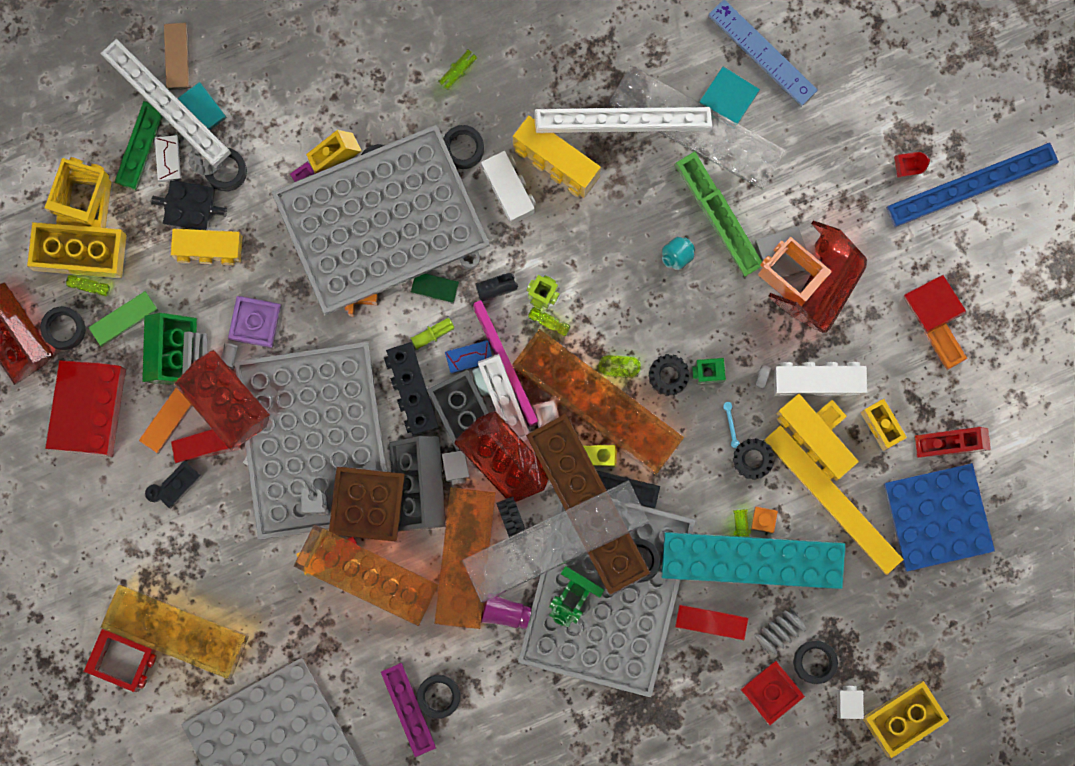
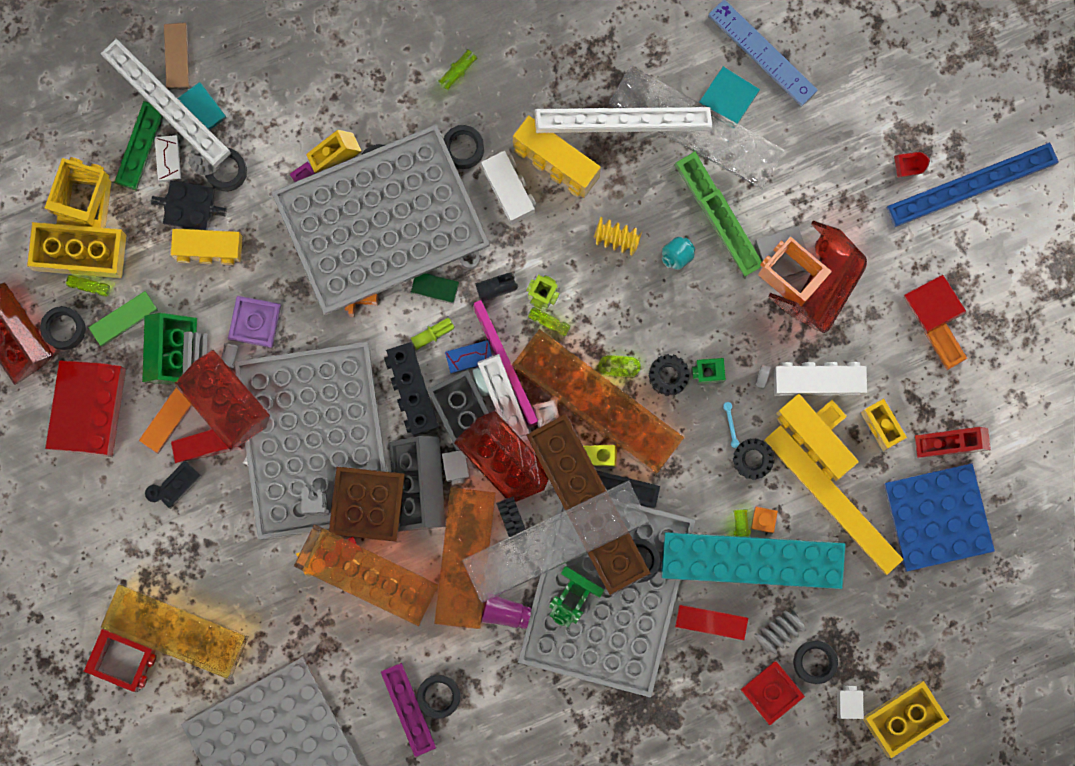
none -> yellow piece [594,217,643,256]

